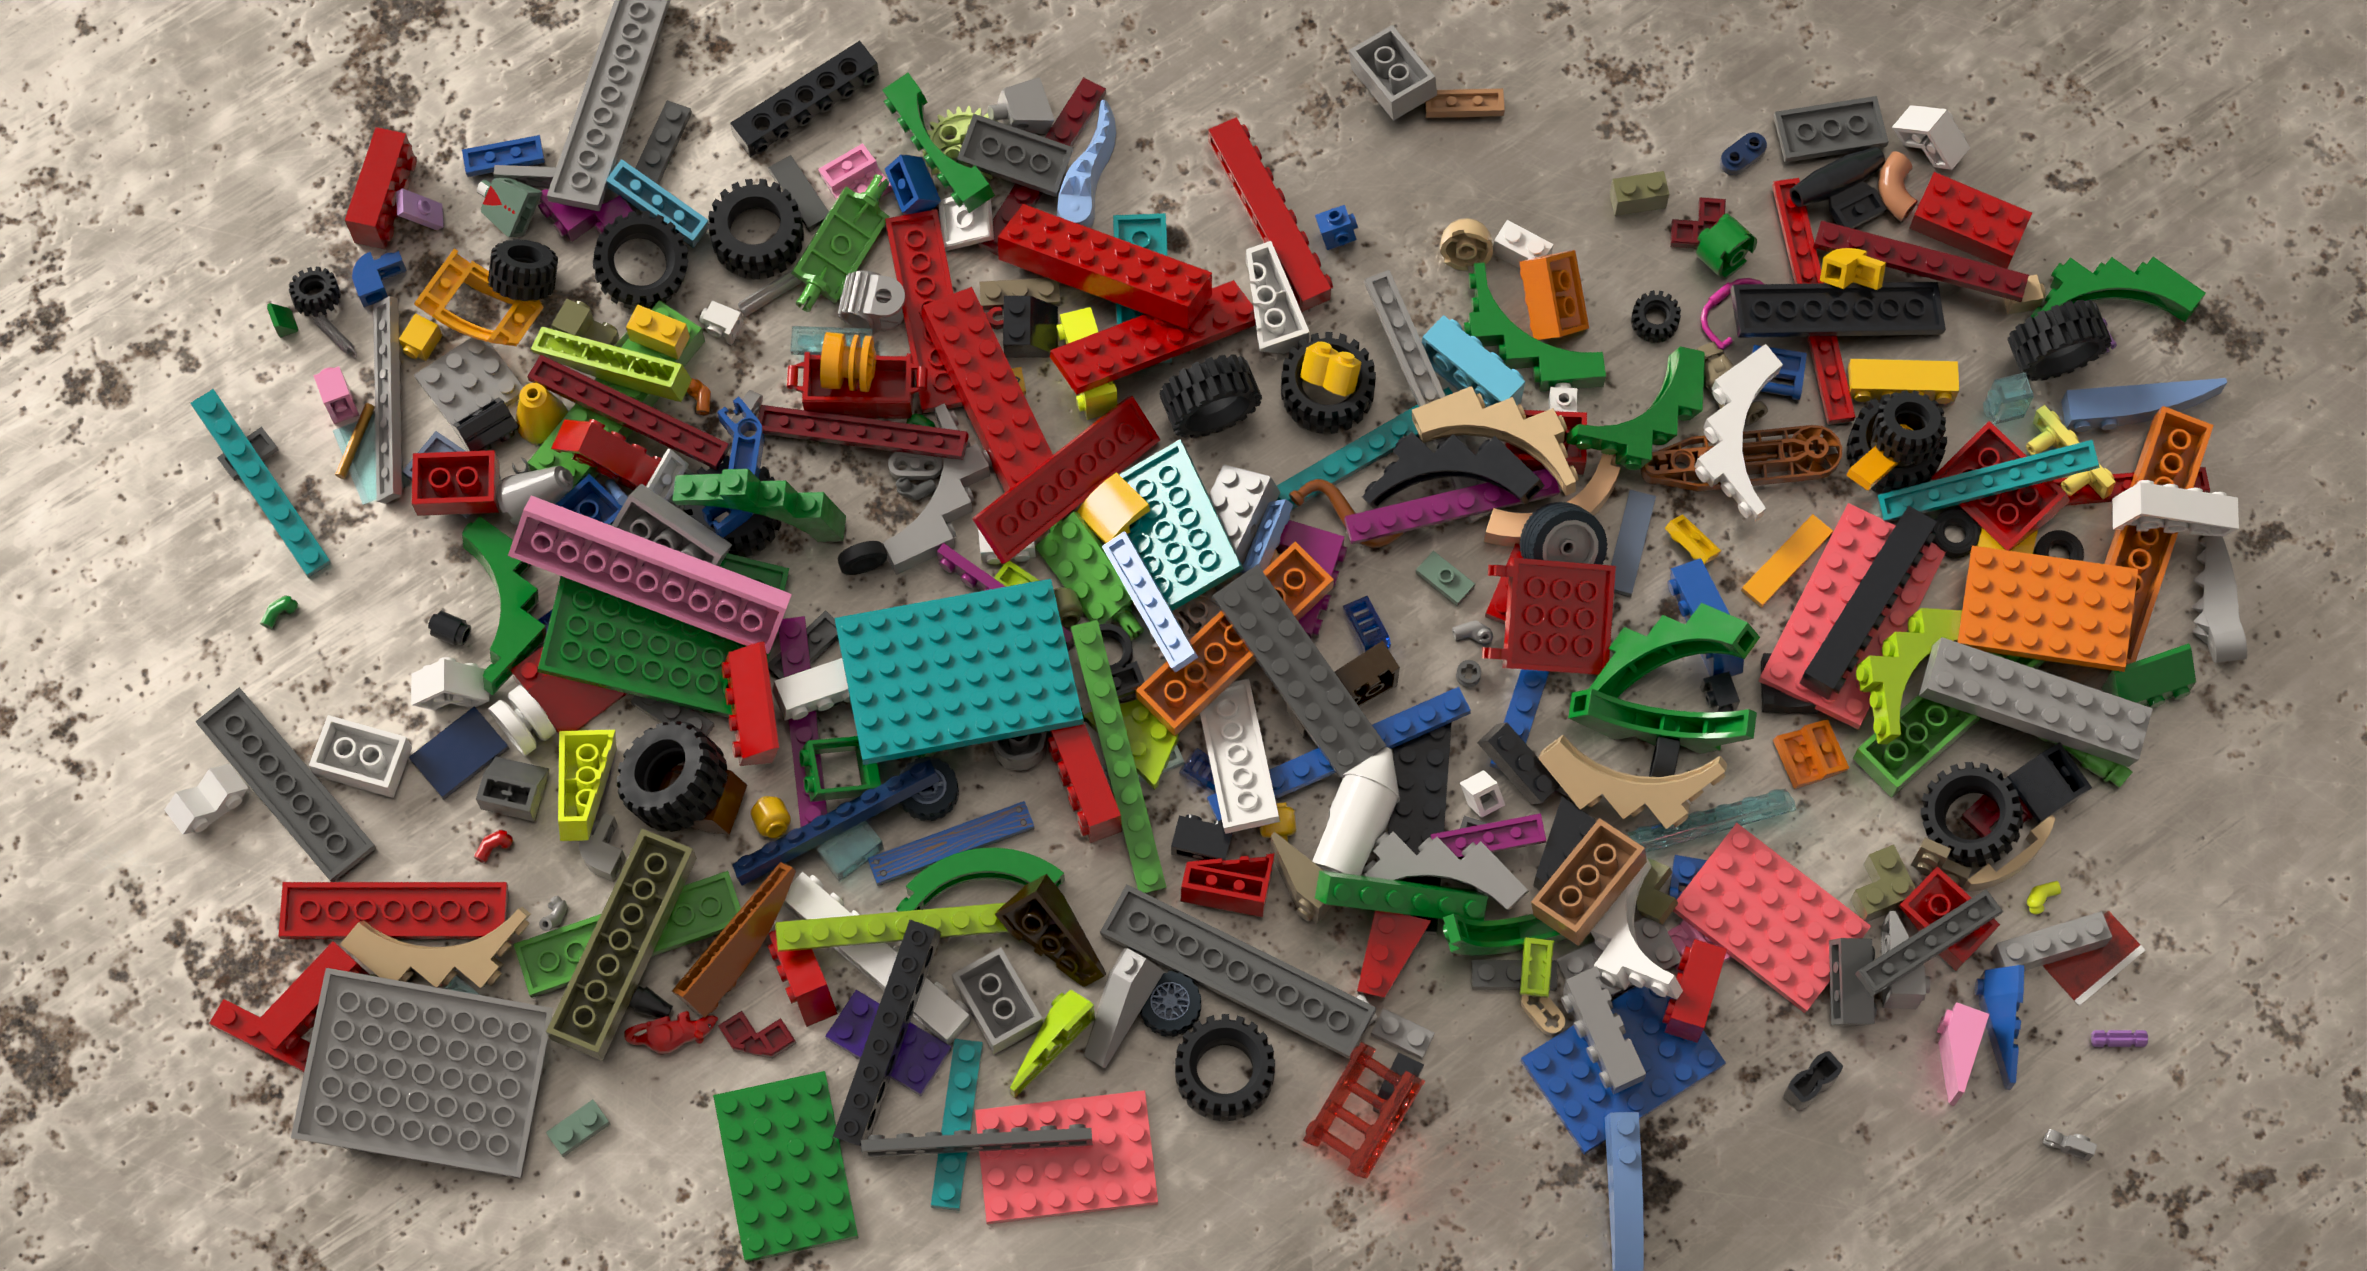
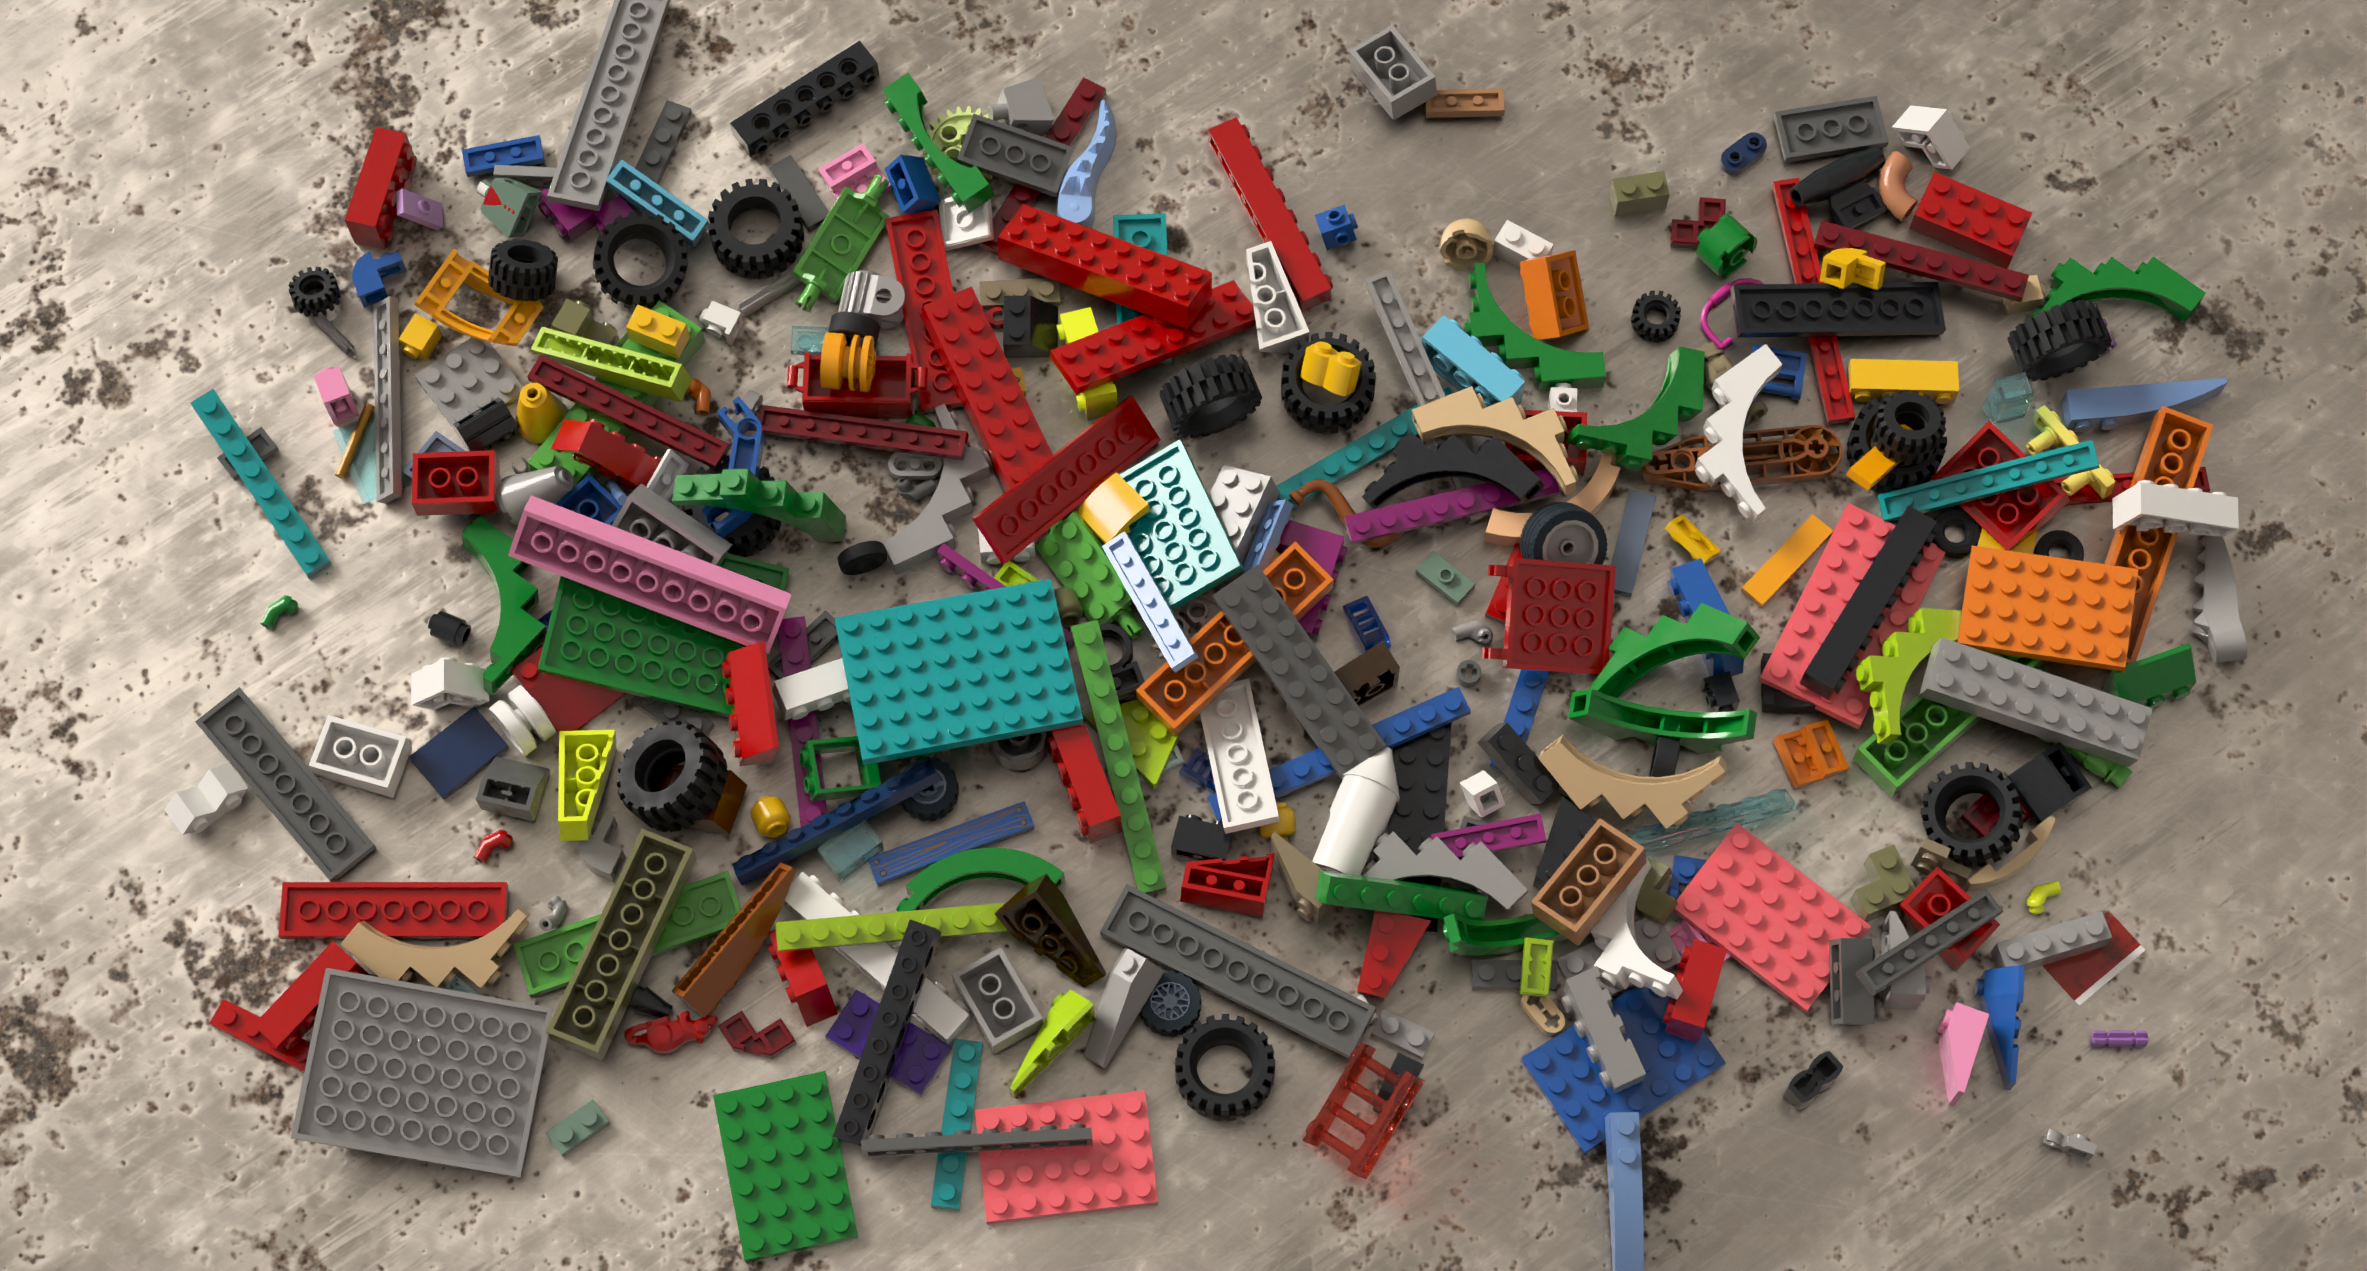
green slope [267,303,298,338] -> none
none -> black tyre [828,311,881,349]

